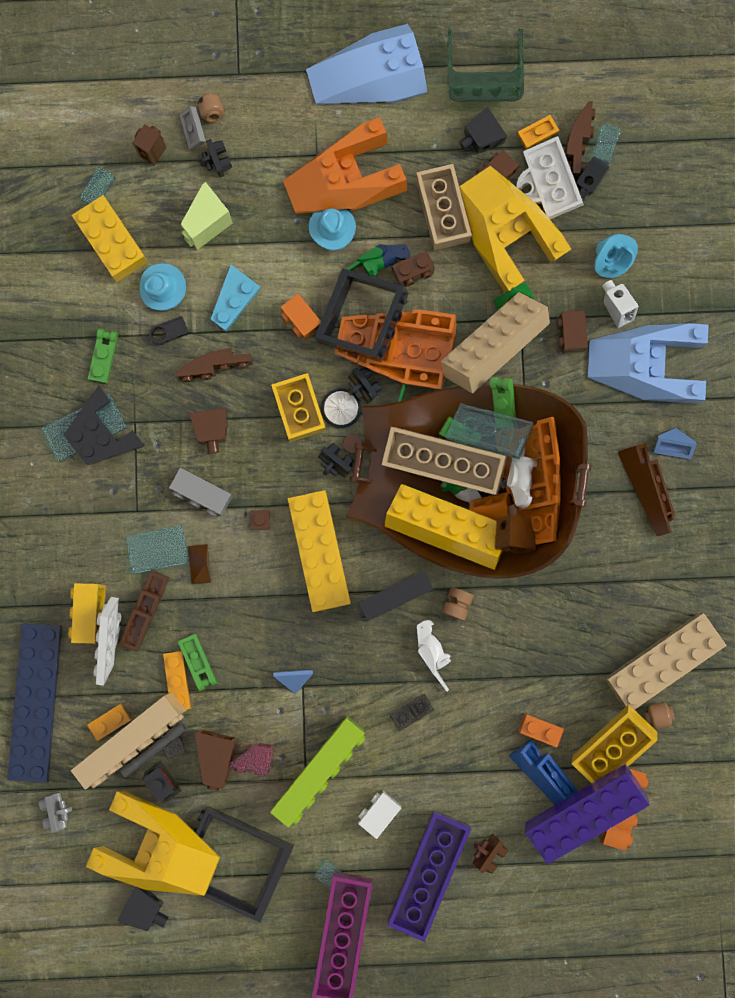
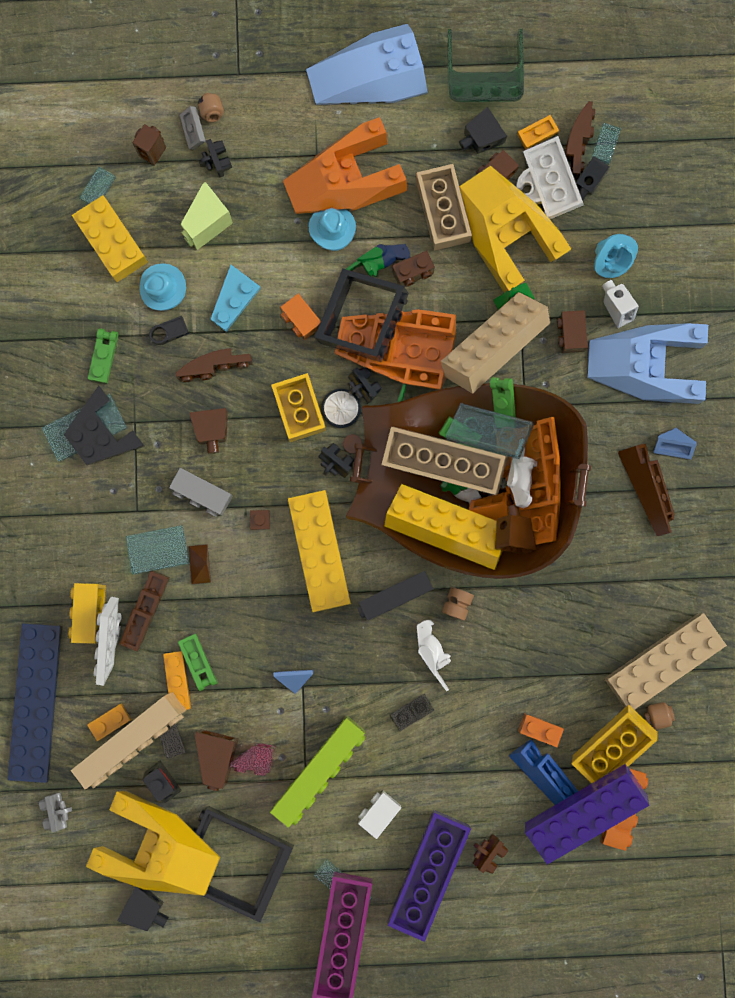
dark grey piece [120,721,187,778] -> none

